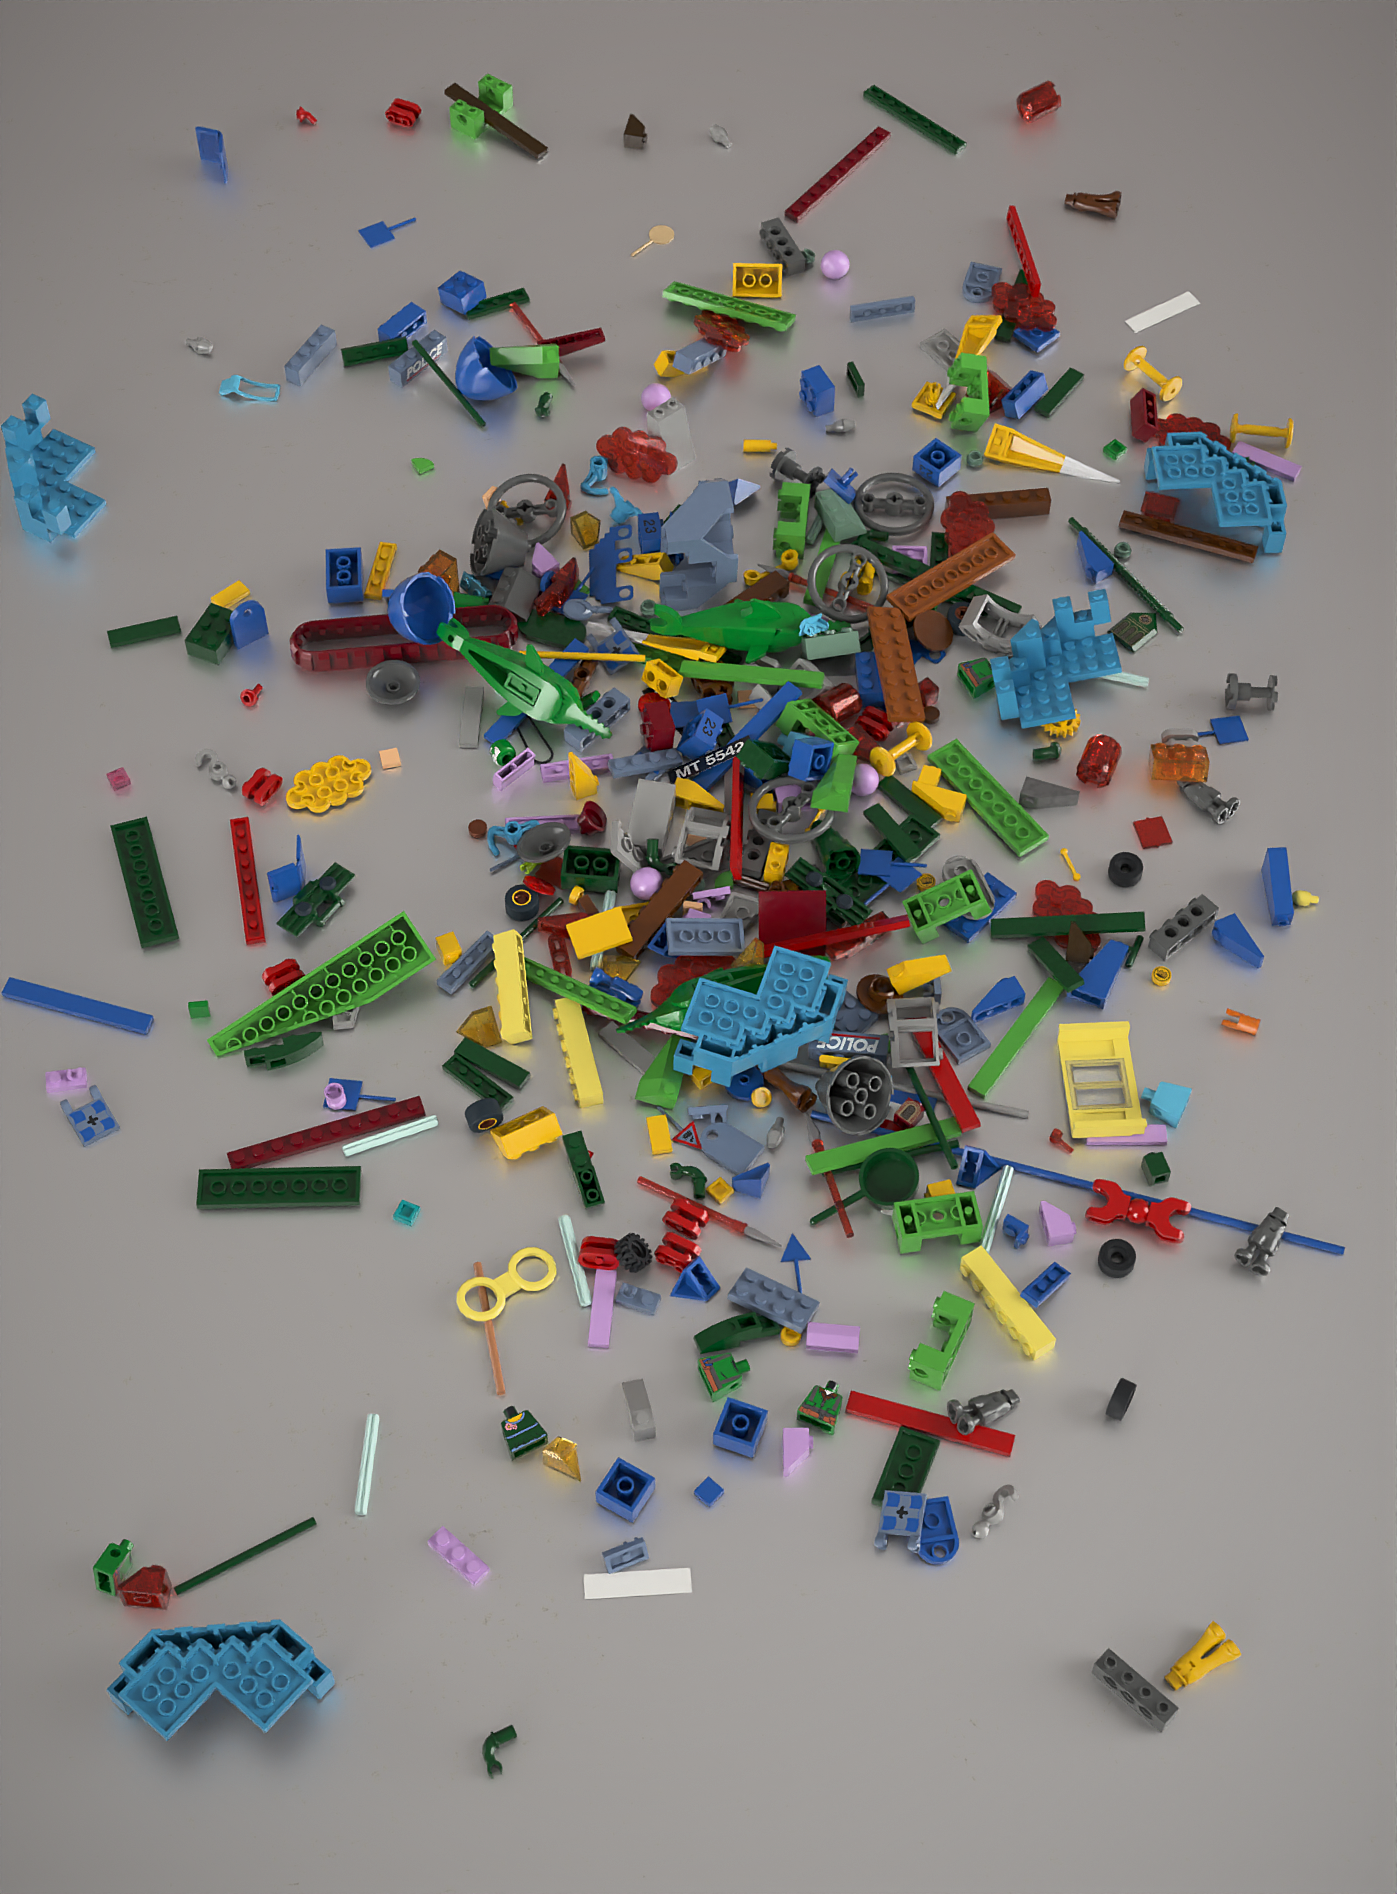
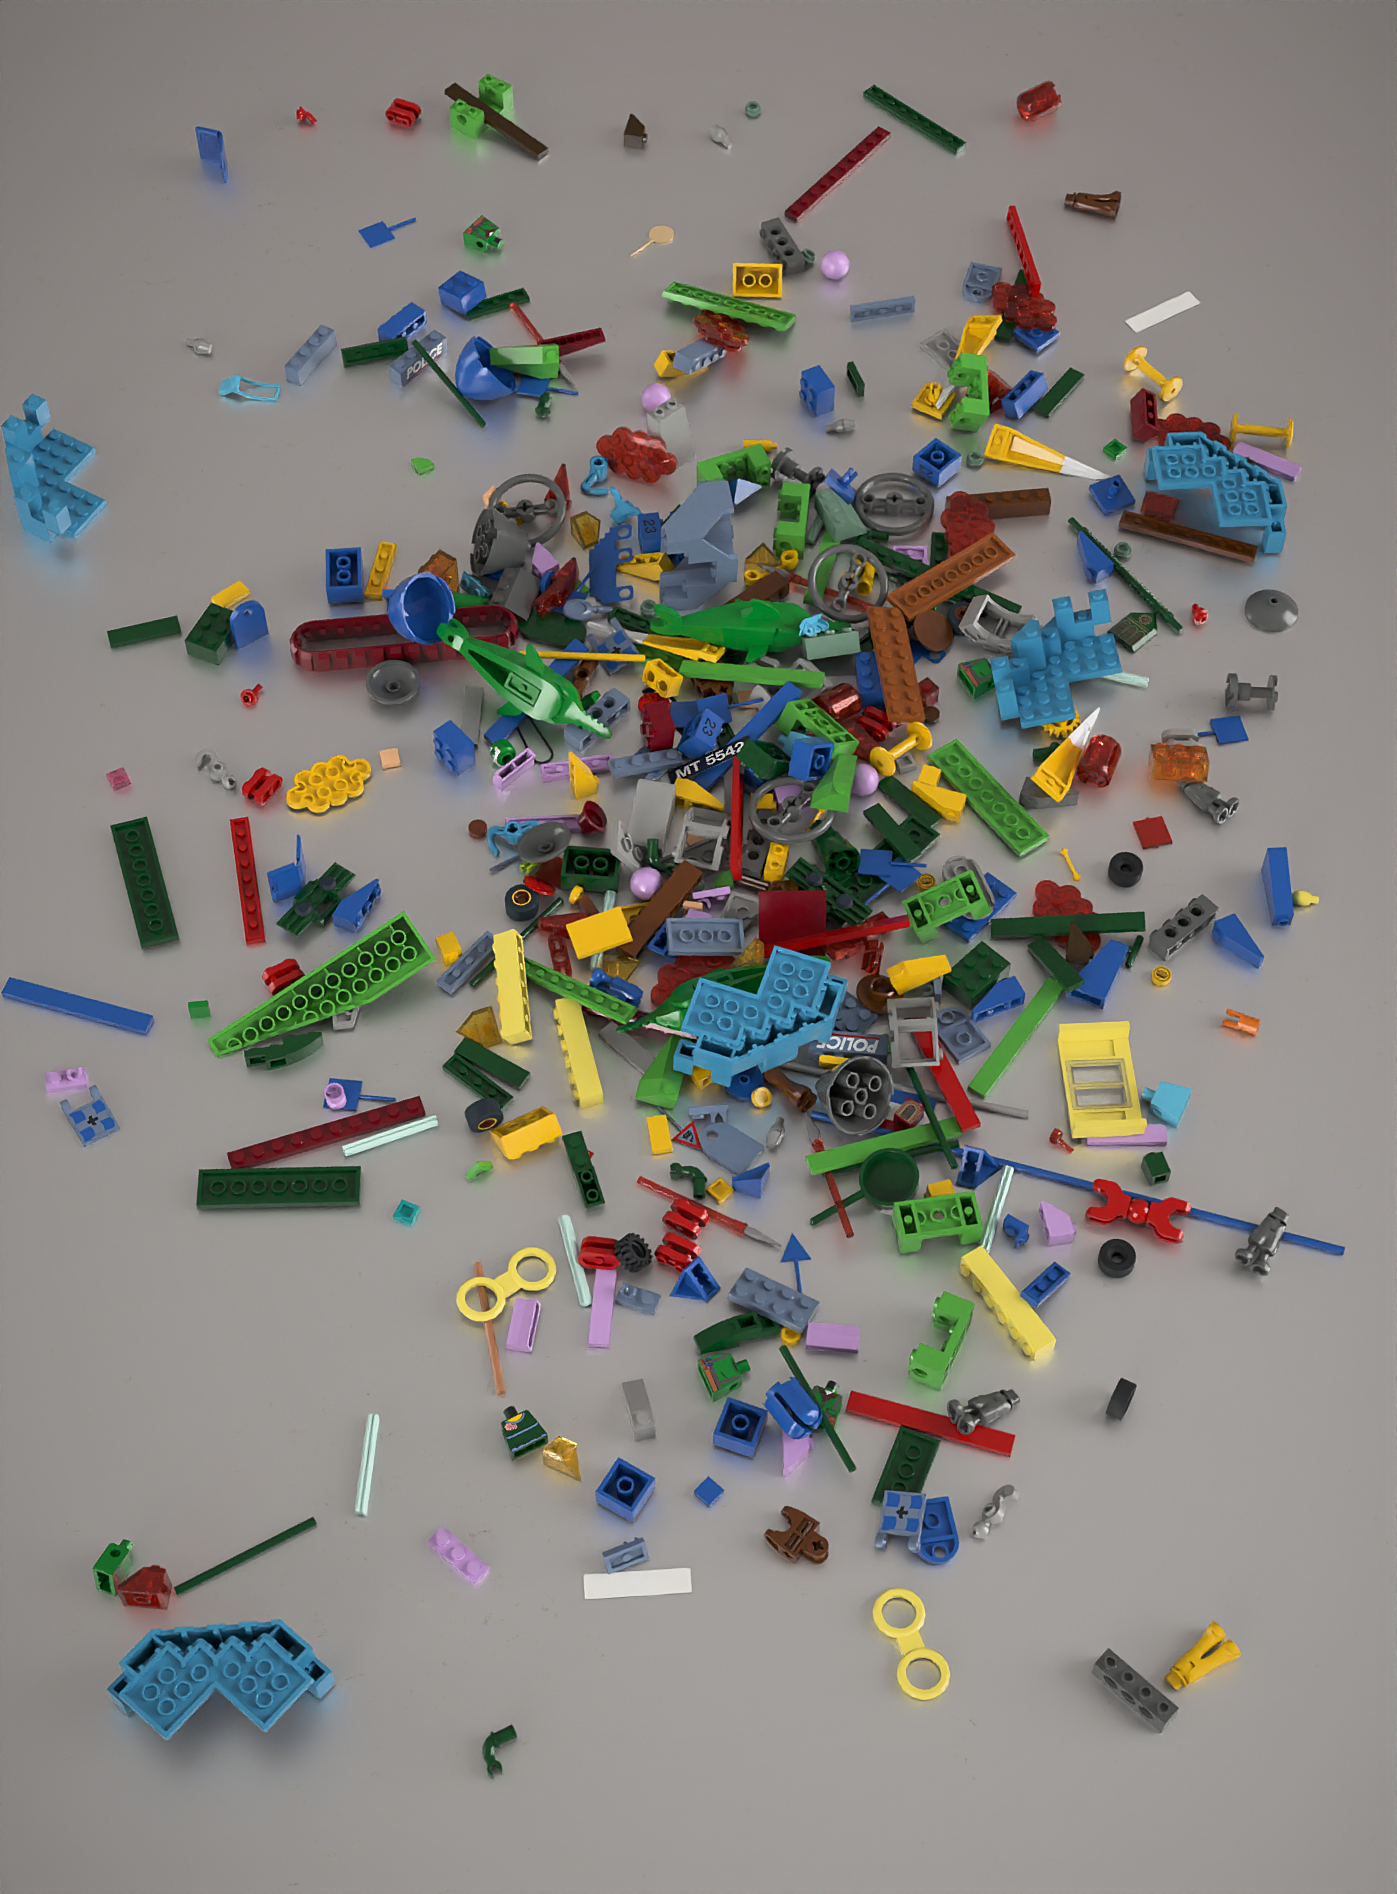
none -> blue slope [332,879,381,933]
none -> blue brick [433,720,476,776]
none -> green torso [463,215,504,252]
none -> bright green tile [465,1161,493,1180]
none -> lavender piece [506,1297,541,1352]
none -> blue piece [516,374,578,397]
none -> bright green plate [697,444,771,489]
none -> sand green plate [745,101,761,116]
none -> clear yellow slope [745,542,780,564]
none -> blue cylinder [763,1377,823,1439]
none -> reddish brown piece [764,1506,829,1564]
none -> dark green piece [779,1345,857,1473]
none -> clear red arm [861,939,884,975]
none -> light yellow bar [872,1587,950,1700]
none -> dark green brick [942,941,1011,1011]
none -> yellow plate [1030,707,1100,802]
none -> blue tile [1089,474,1136,515]
none -> red plate [1192,604,1208,625]
none -> dark grey dish [1245,589,1298,632]

